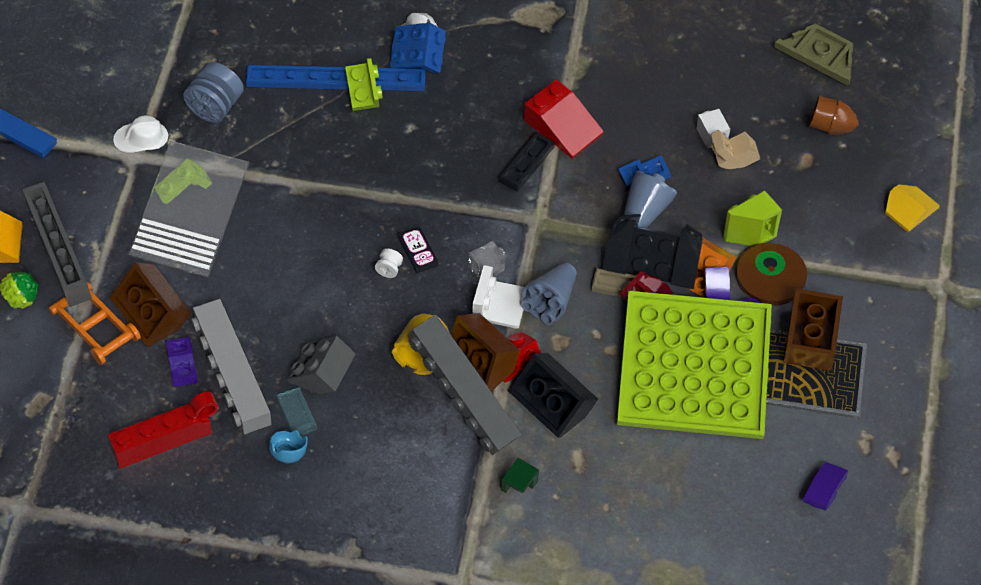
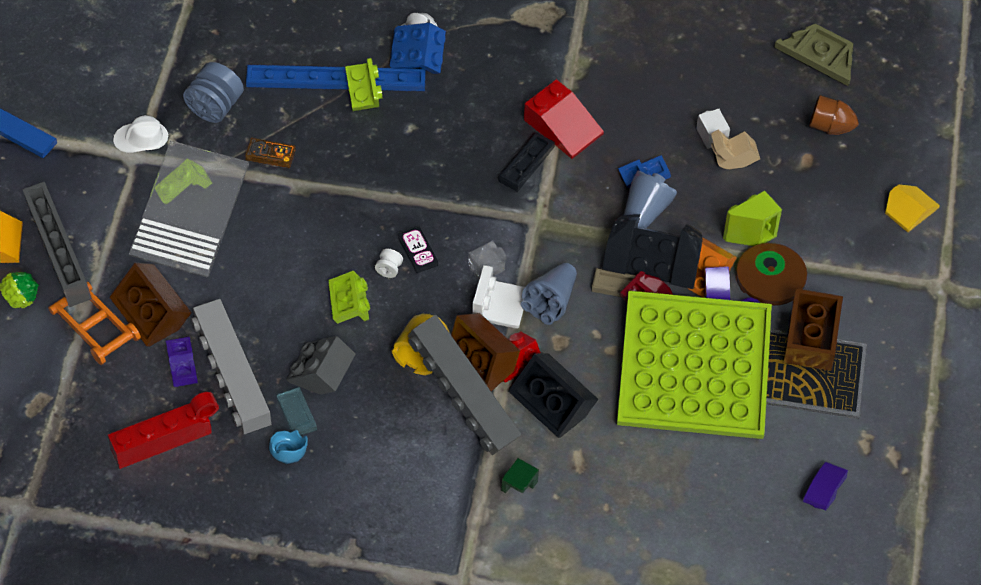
none -> tile [245,138,296,168]
none -> lime bracket [329,271,370,324]

